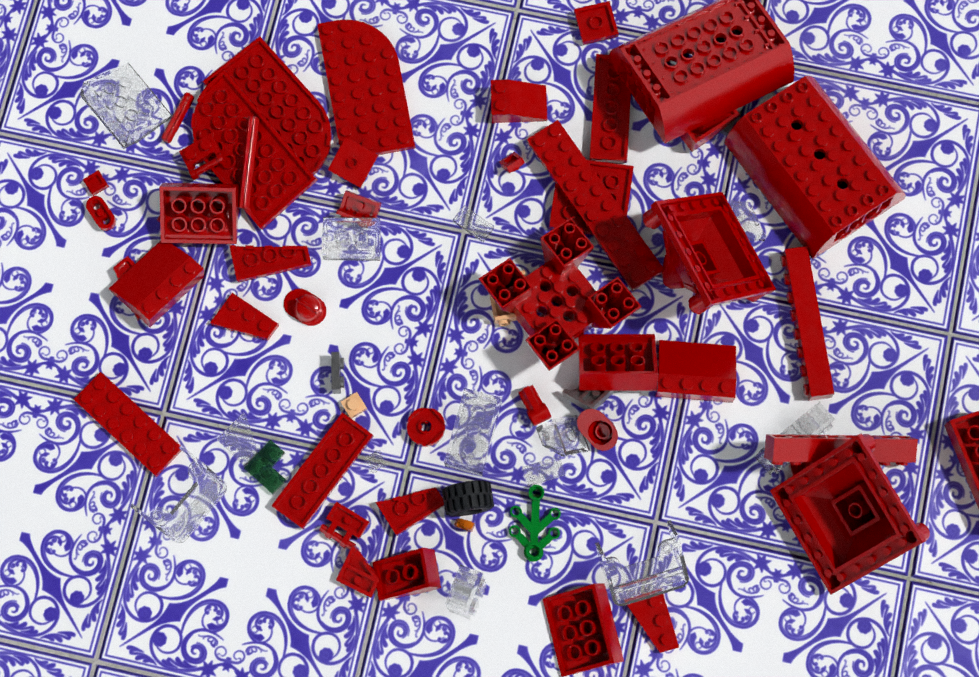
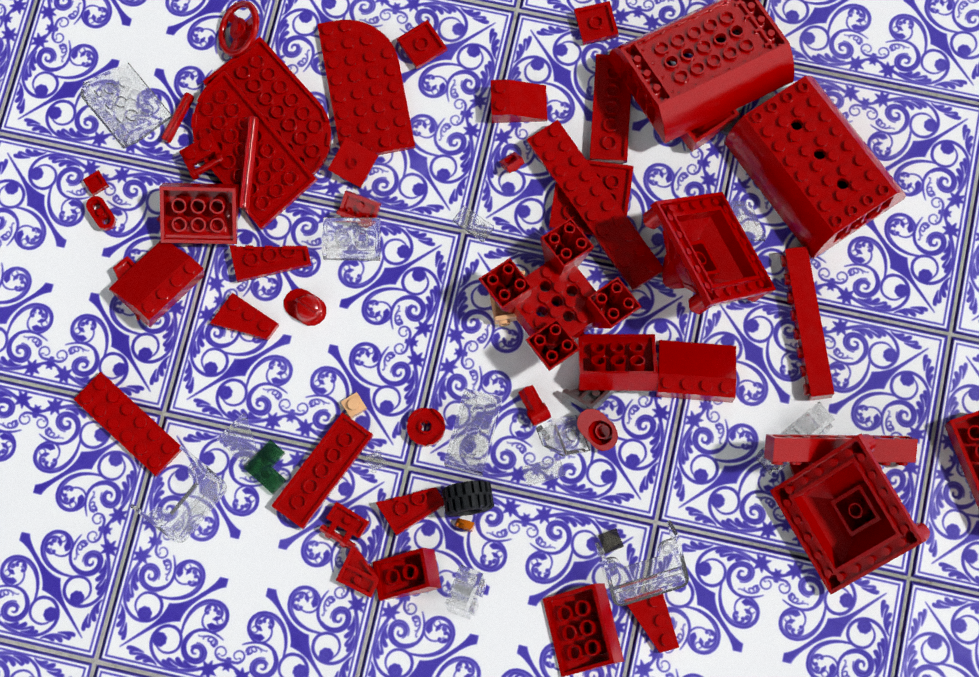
flat silver plate [331,352,345,394] -> none
green plant [509,485,561,562] -> none
none -> red piece [218,0,260,57]
none -> red plate [397,20,448,69]
none -> clear smoke tile [598,528,624,554]

